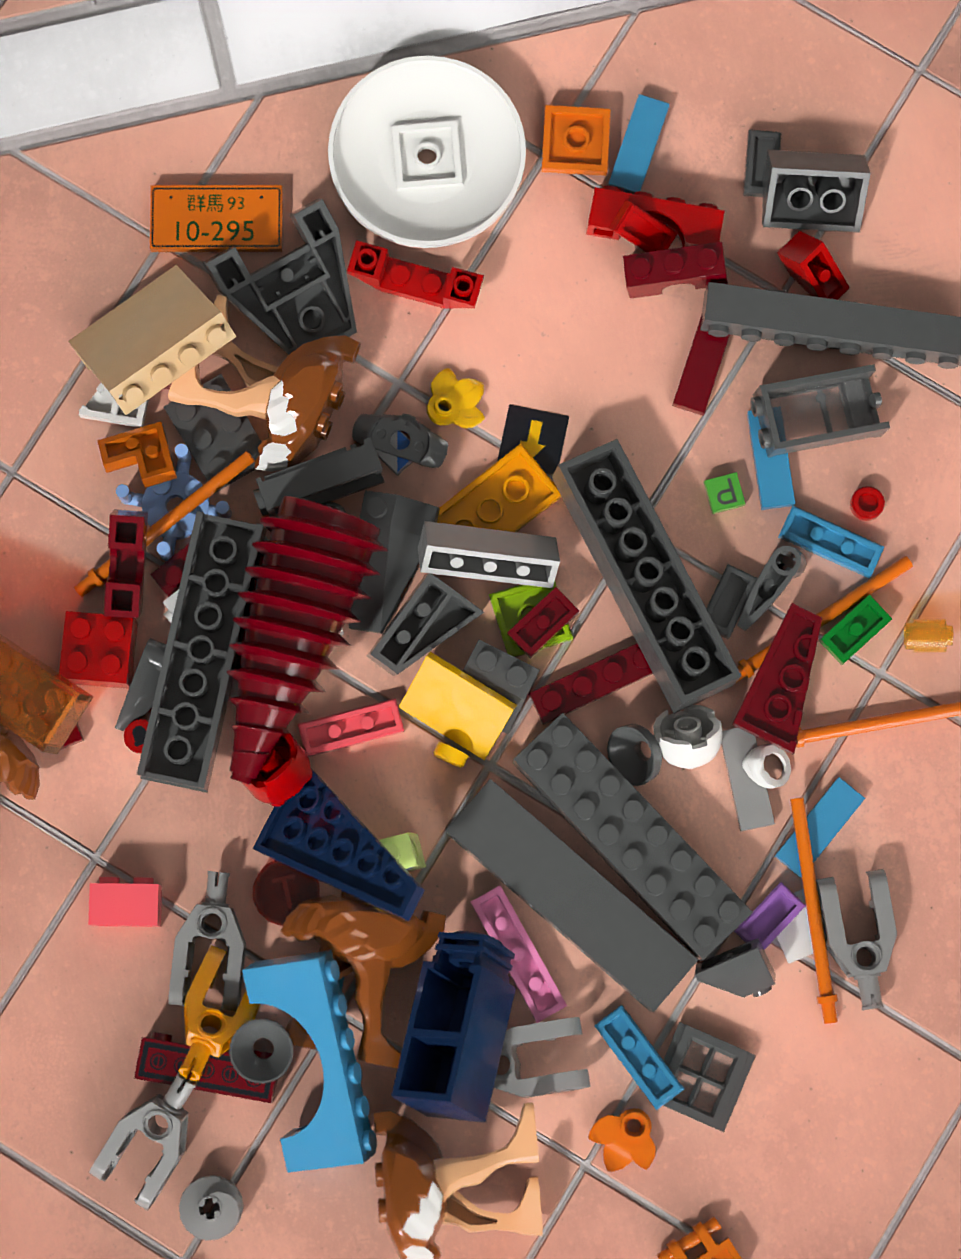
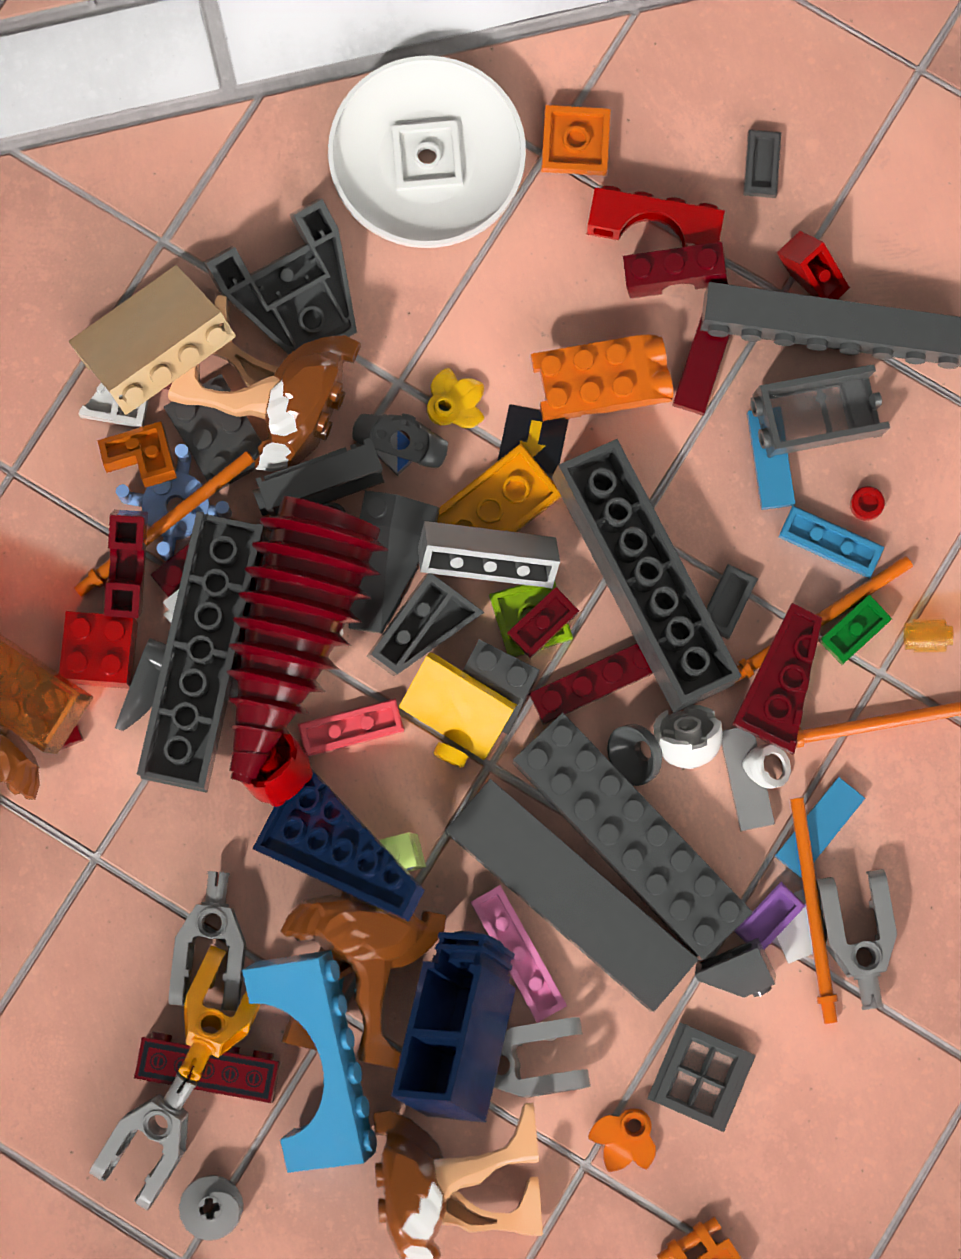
coral brick [88,877,162,927] -> none
red tile [124,720,149,754] -> none
orange tile [150,185,283,252] -> none
dark grey piece [229,1019,294,1083] -> none
clear red tile [253,860,321,926] -> none
red slope [347,240,484,308] -> none
dark azure tile [594,1005,685,1110] -> none
dark azure tile [608,94,670,194] -> none
red tile [609,200,678,252] -> none
bright green tile [704,472,746,514] -> none
dark grey piece [737,546,806,631] -> none
dark grey slope [762,150,871,232] -> none
none -> orange piece [530,335,673,421]

